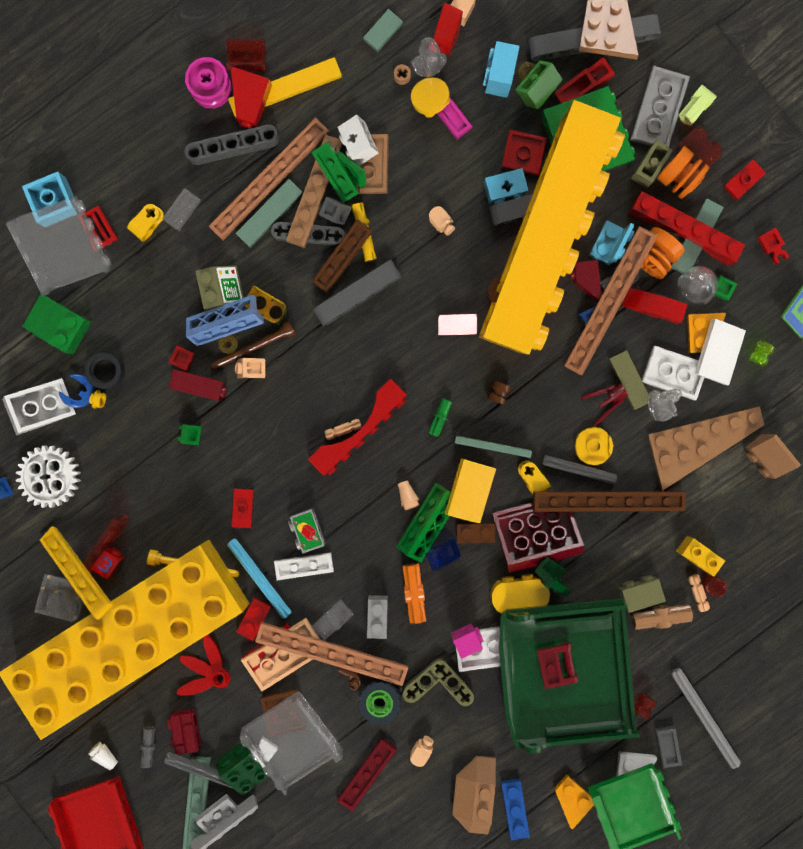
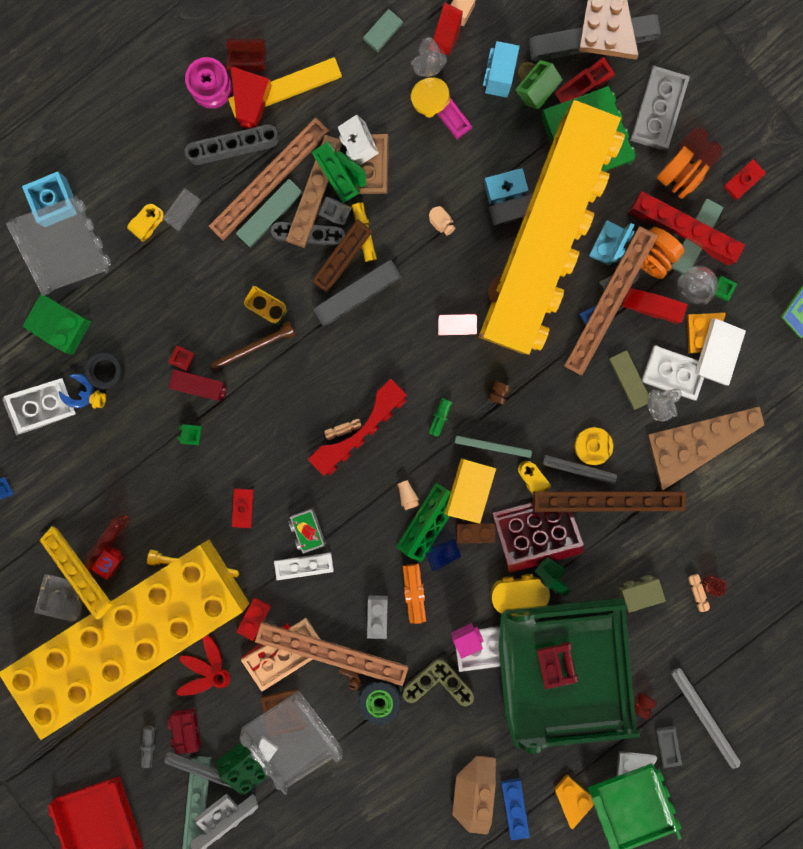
white gear [16,446,81,508] -> none
red tile [82,205,118,249] -> none
white cone [88,742,118,770] -> none
medium blue fence [186,295,264,346] -> none
slope [195,266,244,311] -> none
clear yellow plate [218,335,238,354] -> none
medium azure axle [227,539,291,619] -> none
light nougat bracket [235,358,265,378] -> none
clear slope [312,600,353,640] -> none
dark red tile [337,737,397,812] -> none
medium nougat bush [394,64,411,85] -> none
light nougat arm [410,736,434,767] -> none
red tile [501,130,547,177] -> none
dark red slope [569,260,602,301] -> none
dark red plant [581,384,628,427] -> none
olive brick [630,140,673,189] -> none
medium nougat piece [631,604,693,630] -> none
yellow brick [676,536,725,576] -> none
yellowish green piece [678,84,717,126] -> none
medium nougat slope [744,434,801,479] -> none
clear neon green wheel [748,340,775,366] -> none
red plate [757,228,789,265] -> none

